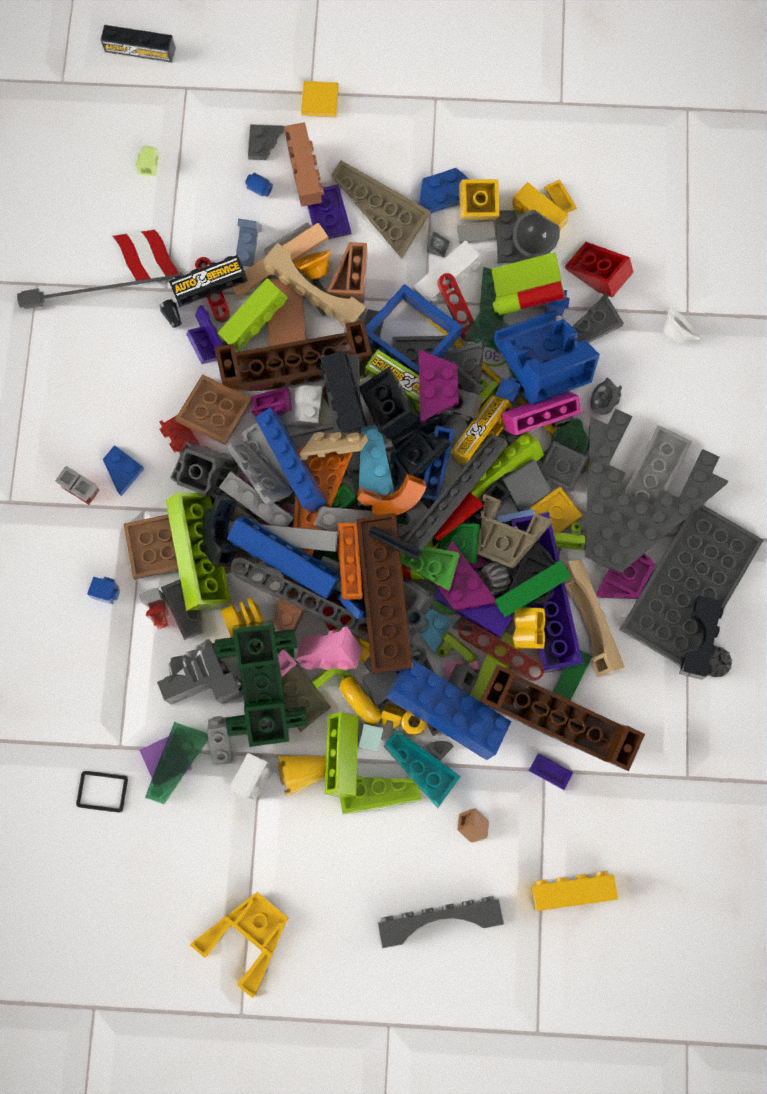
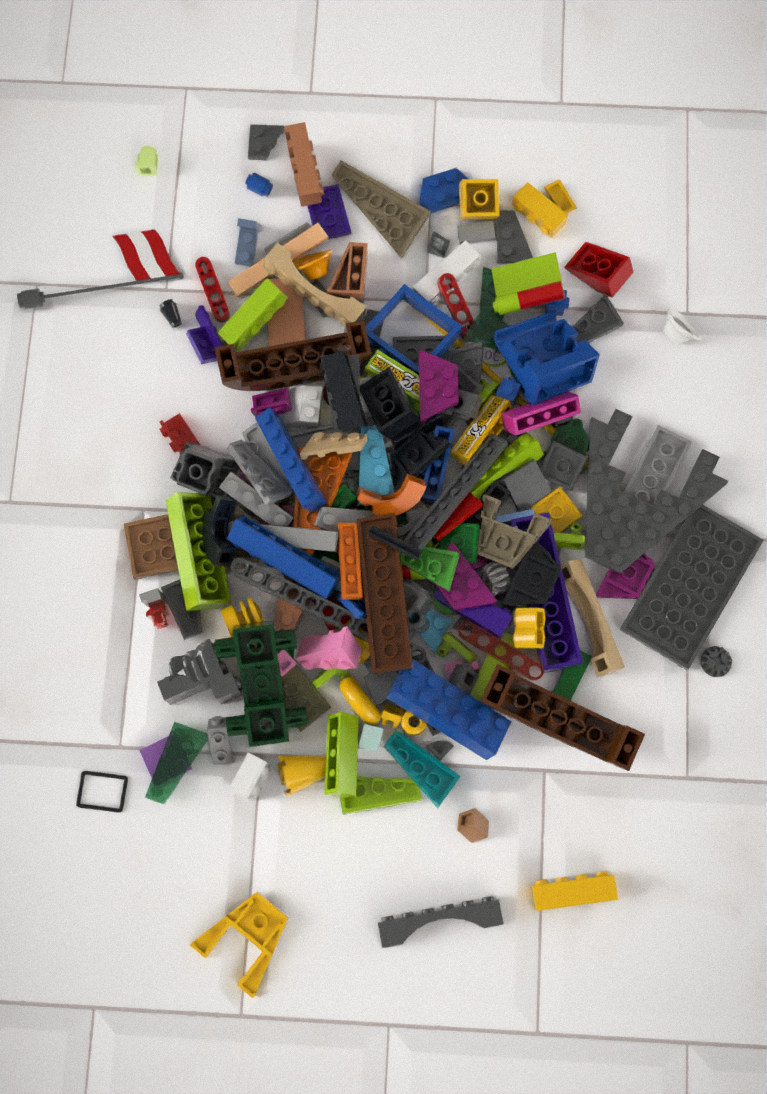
light grey hips [55,466,100,505] -> none
blue brick [87,576,120,605] -> none
black brick [100,24,176,63] -> none
blue wing [103,445,144,496] -> none
black brick [169,255,247,307] -> none
medium nougat plate [175,374,252,446] -> none
yellow tile [301,81,339,117] -> none
green tile [494,560,571,618] -> none
dark grey cylinder [513,210,560,258] -> none
dark purple tile [528,753,574,790] -> none
dark grey hat [590,377,622,415] -> none
black arch [679,595,724,680] -> none

